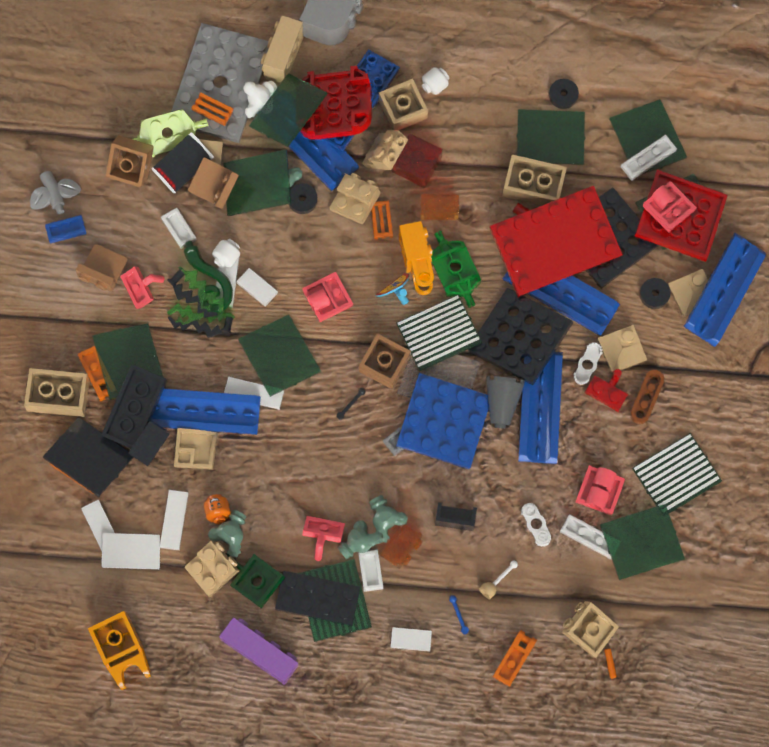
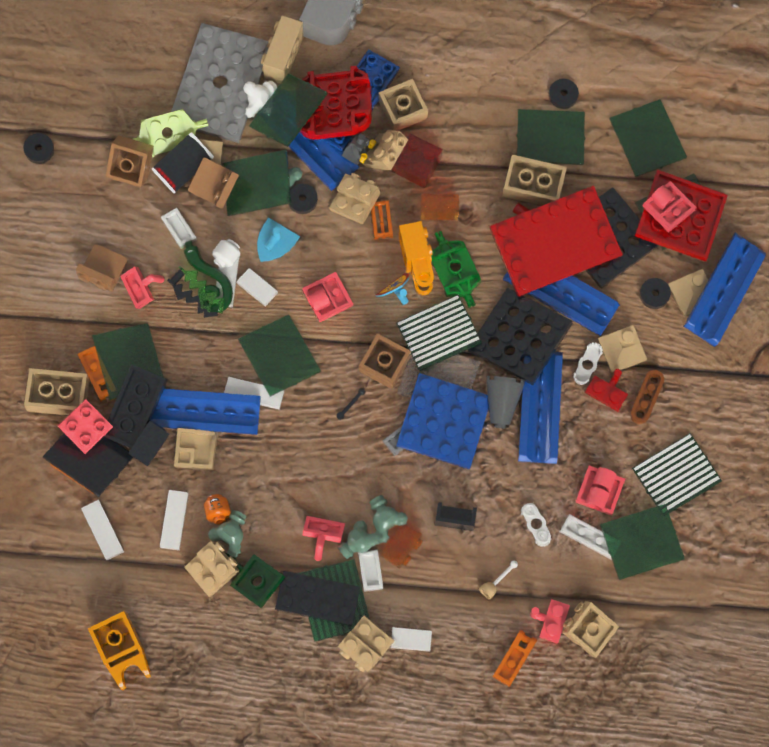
light grey plant [30,171,81,214] -> none
blue plate [45,215,87,244] -> none
white sticker [102,533,160,569] -> none
piece [167,303,235,338] -> none
orange tile [192,92,234,126] -> none
medium lavender brick [219,617,298,685] -> none
white head [422,67,450,95] -> none
blue hinge [449,595,469,634] -> none
orange piece [604,648,617,679] -> none
white tile [621,135,677,181] -> none
none -> black piece [23,133,54,164]
none -> coral plate [58,399,113,454]
none -> medium azure shield [257,218,300,262]
none -> tan plate [338,615,395,672]
none -> dark grey piece [342,134,377,165]
none -> coral plate [530,599,570,644]

